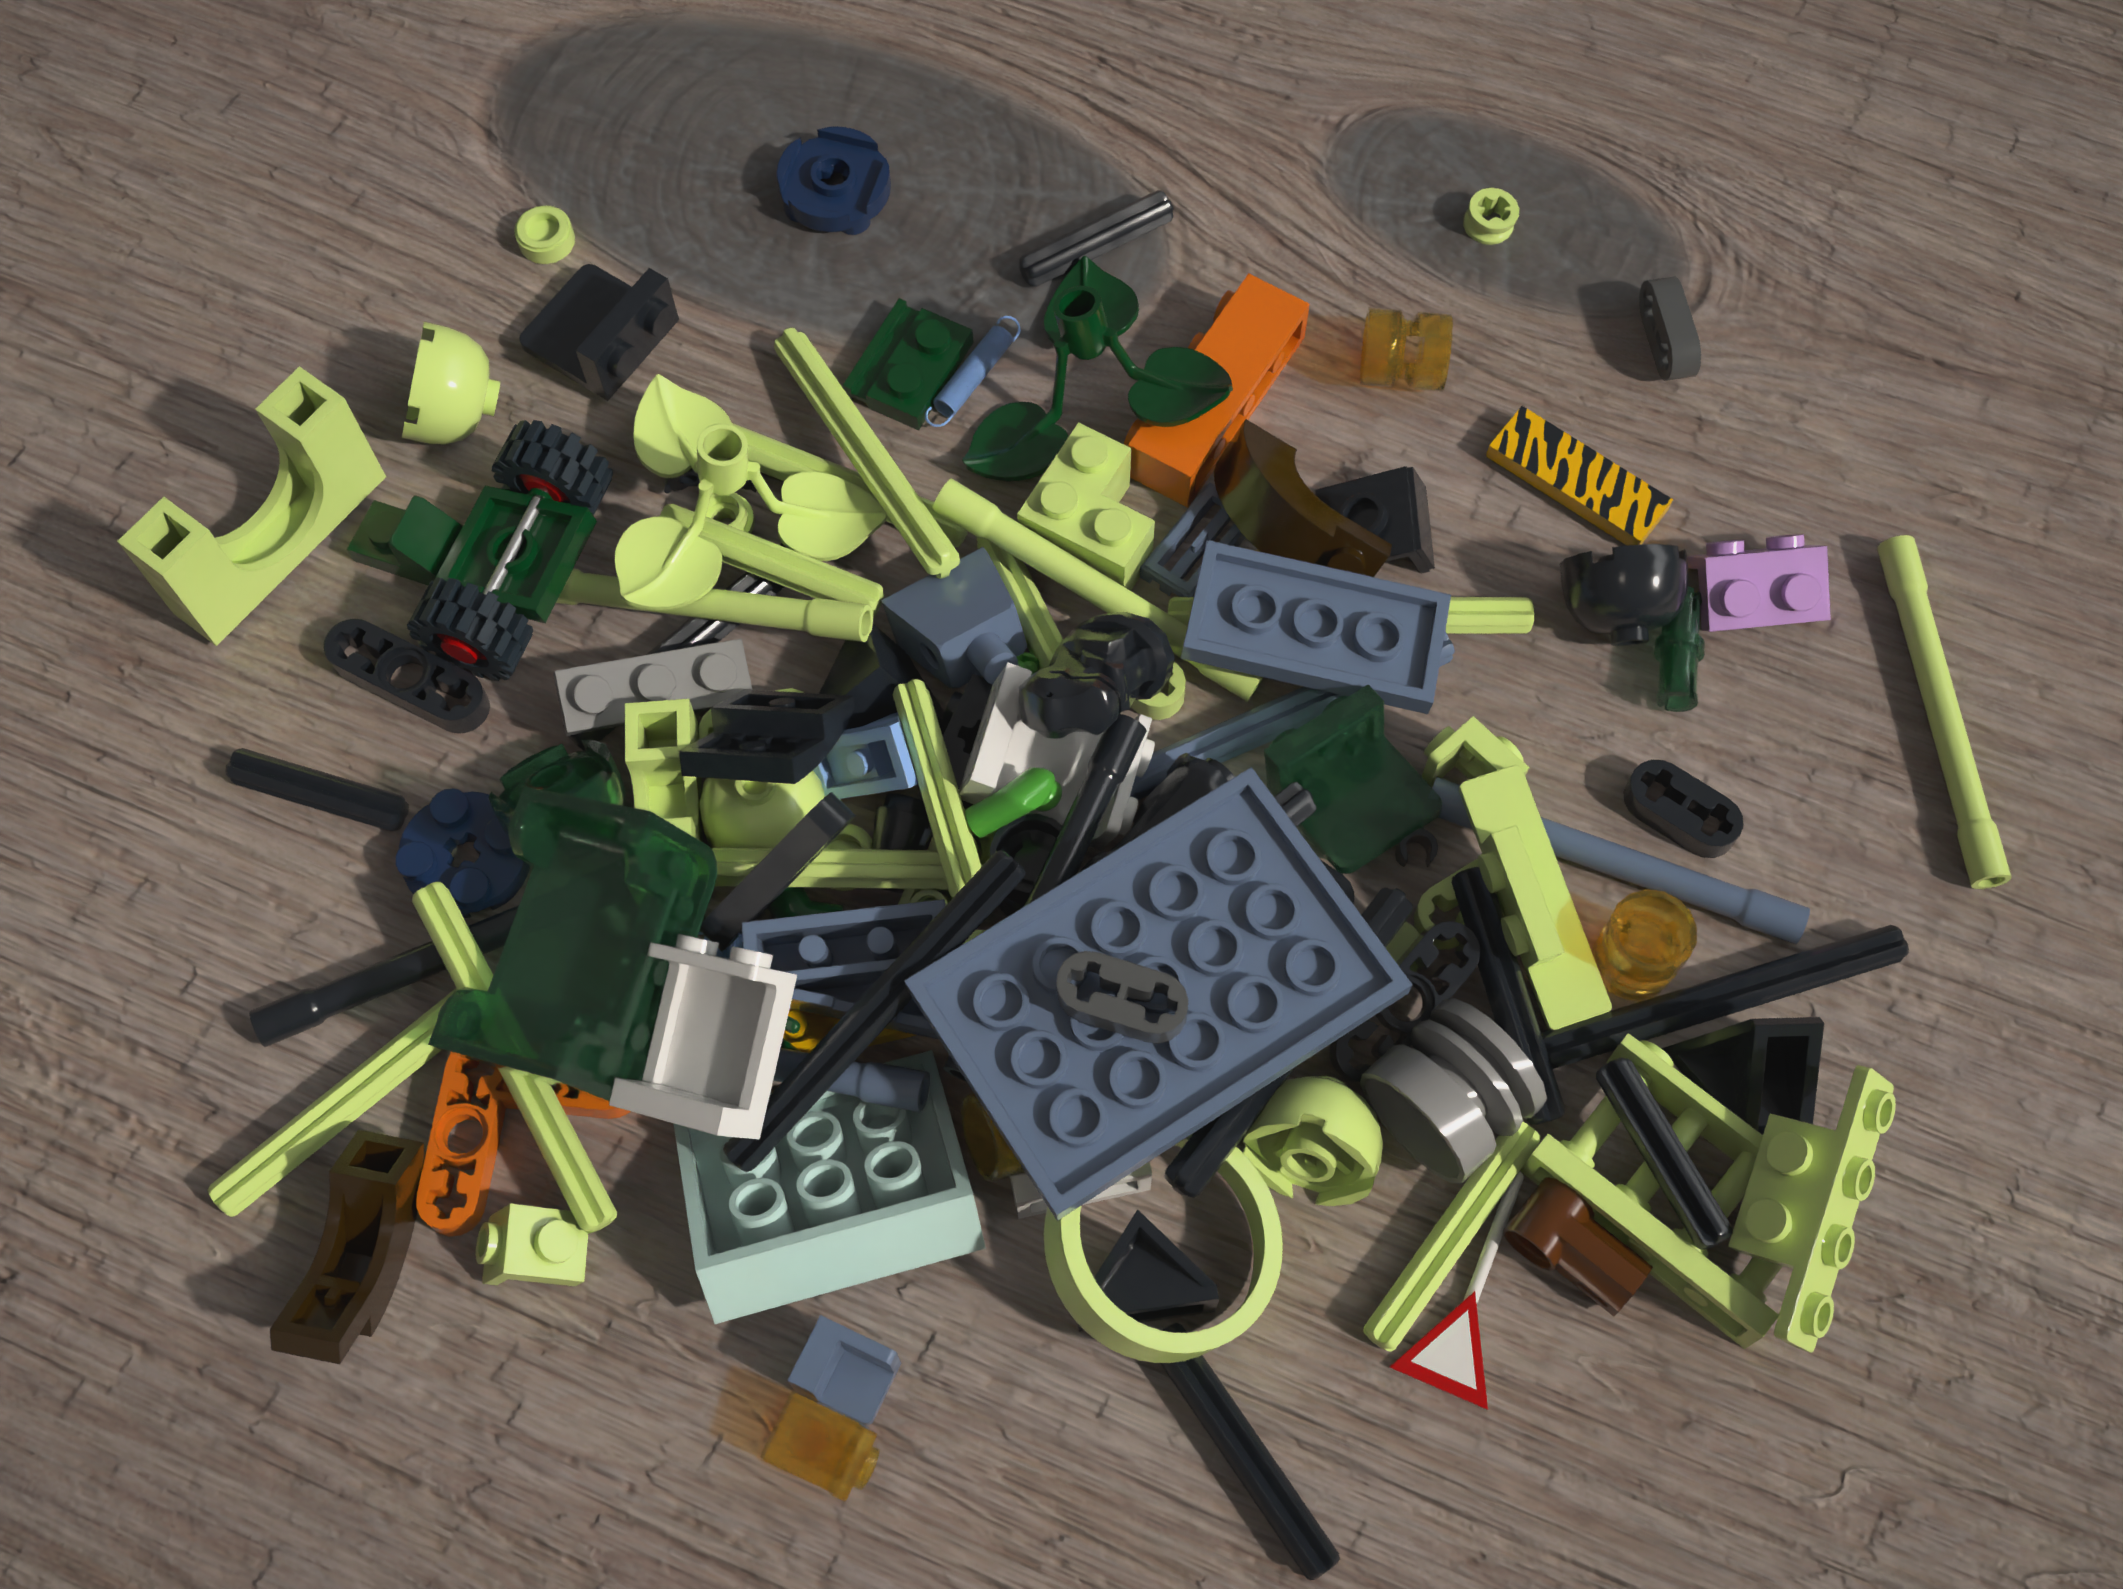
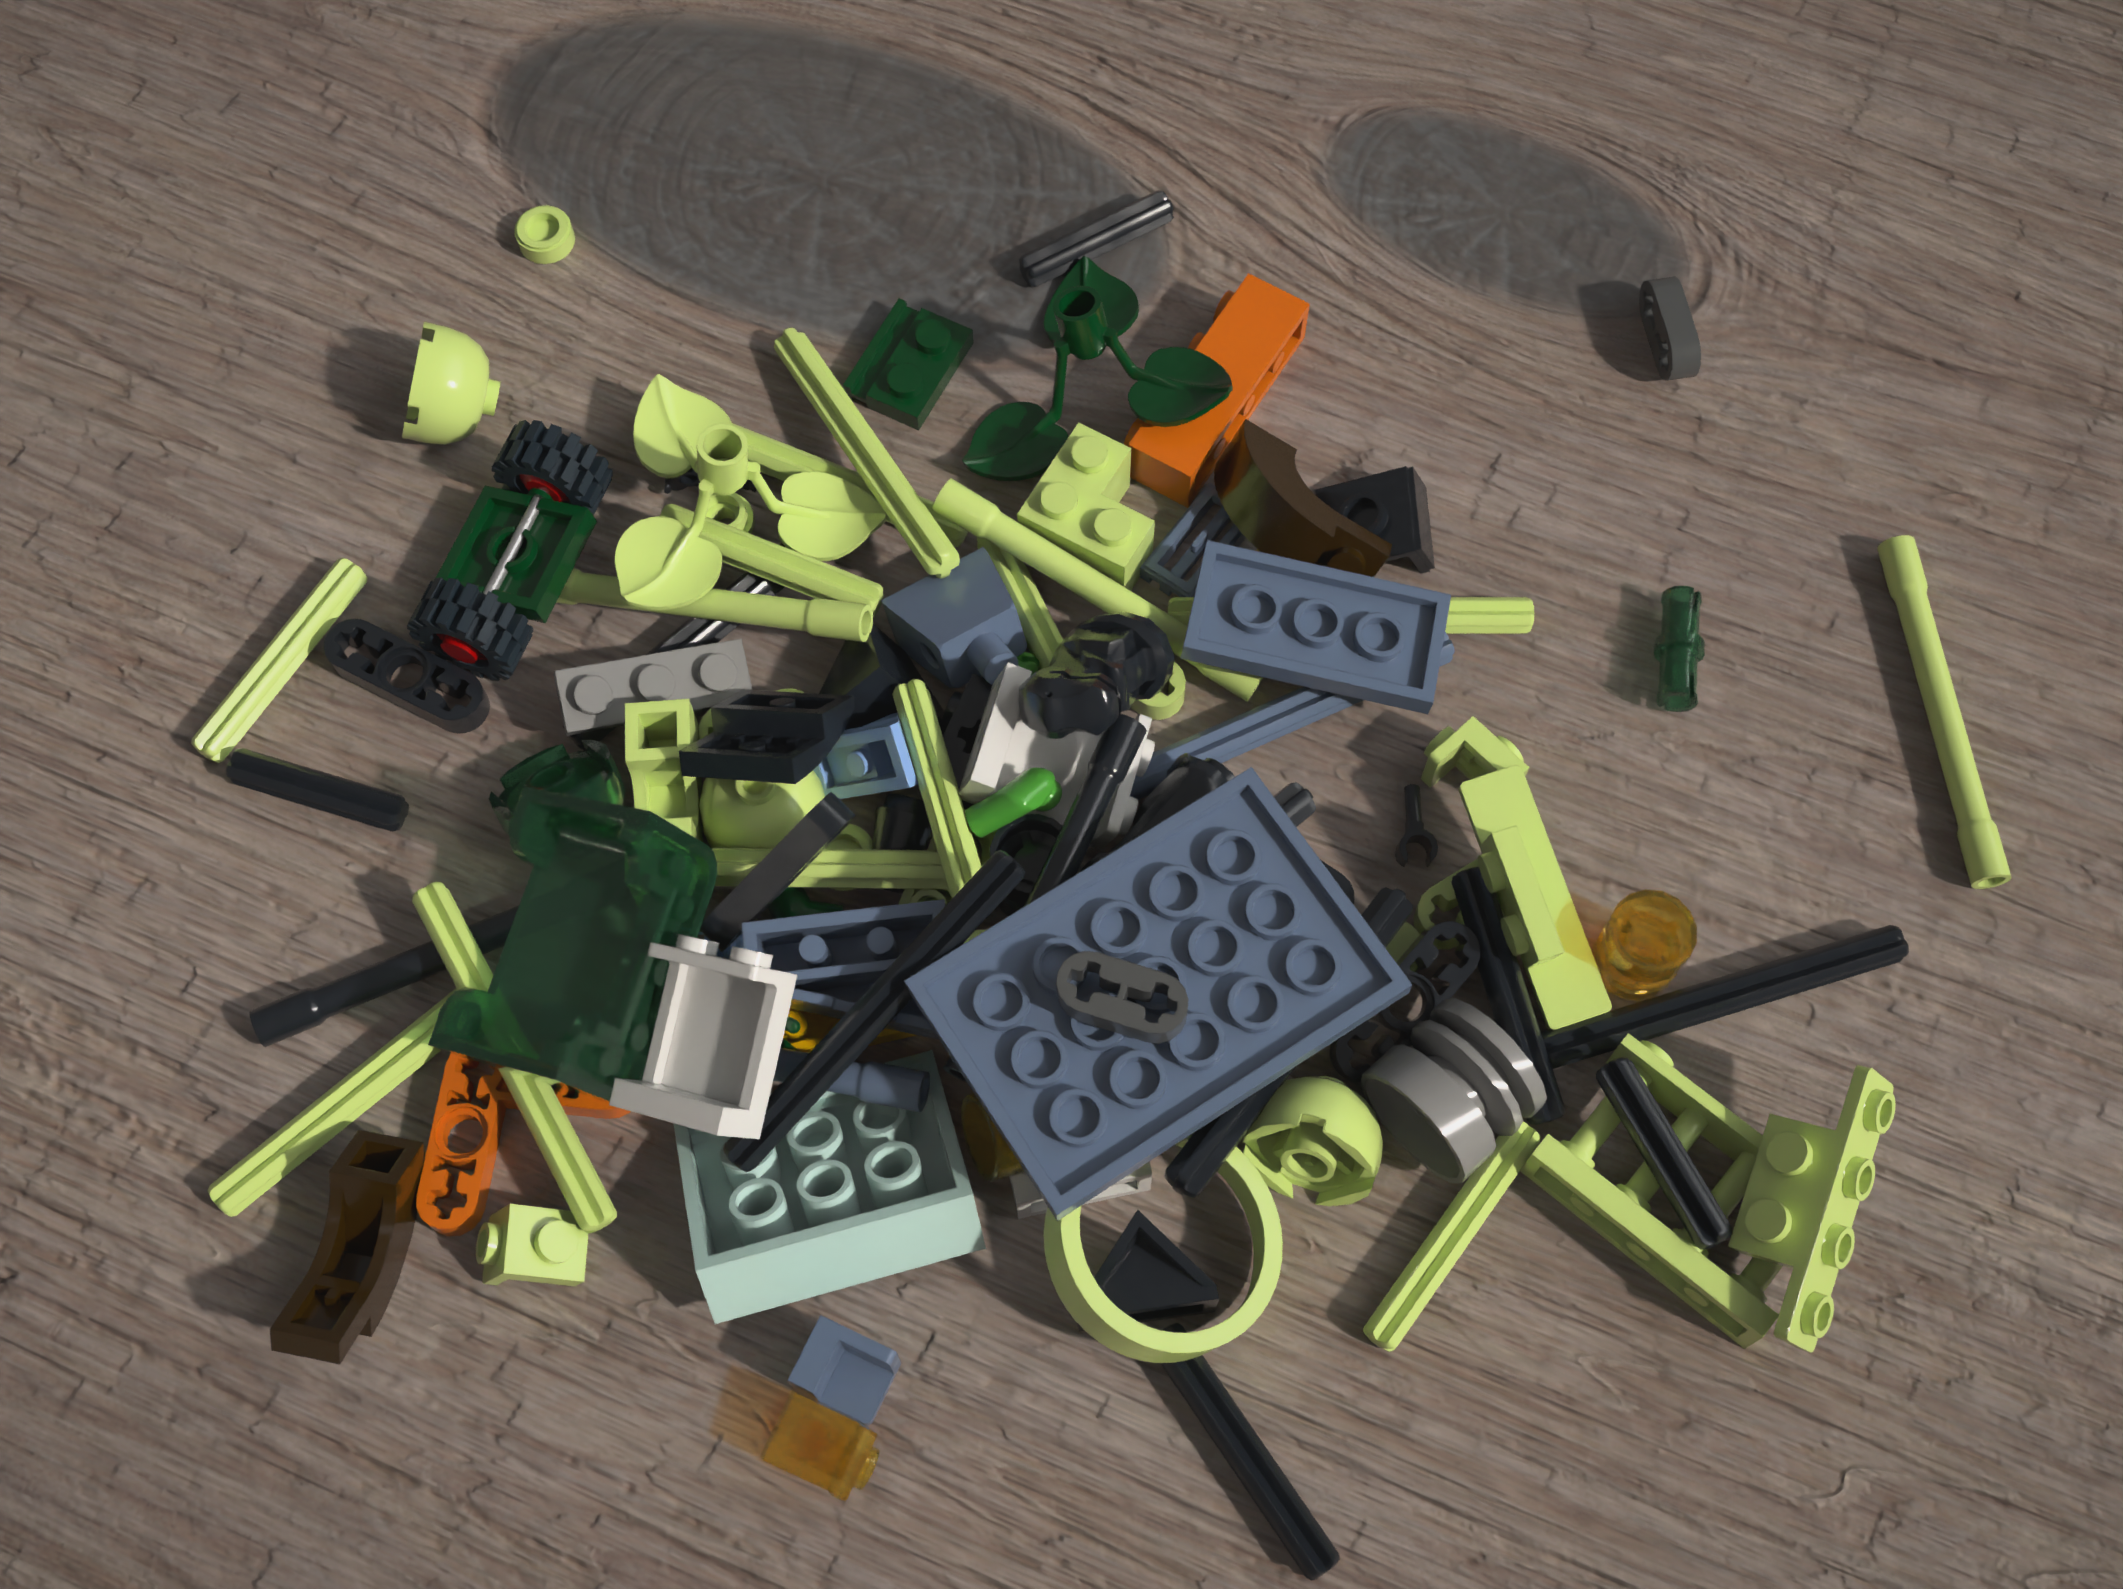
yellowish green arch [117,366,386,646] -> none
dark green slope [347,495,463,585] -> none
dark blue plate [395,788,531,918] -> none
black bracket [519,264,679,401] -> none
dark blue plate [777,126,891,235] -> none
light blue piece [925,316,1021,427] -> none
clear green bracket [1264,684,1442,874] -> none
clear yellow wheel [1360,307,1453,392] -> none
piece [1389,1171,1524,1411] -> none
sand blue piece [1424,777,1810,944] -> none
yellowish green bush [1463,188,1520,245] -> none
yellow tile [1486,406,1673,545] -> none
reddish brown piece [1503,1177,1653,1317] -> none
black cylinder [1560,544,1689,646] -> none
black beam [1623,759,1744,858] -> none
black slope [1661,1017,1824,1135] -> none
lavender bracket [1687,534,1831,632] -> none
none -> yellowish green axle [191,558,367,763]

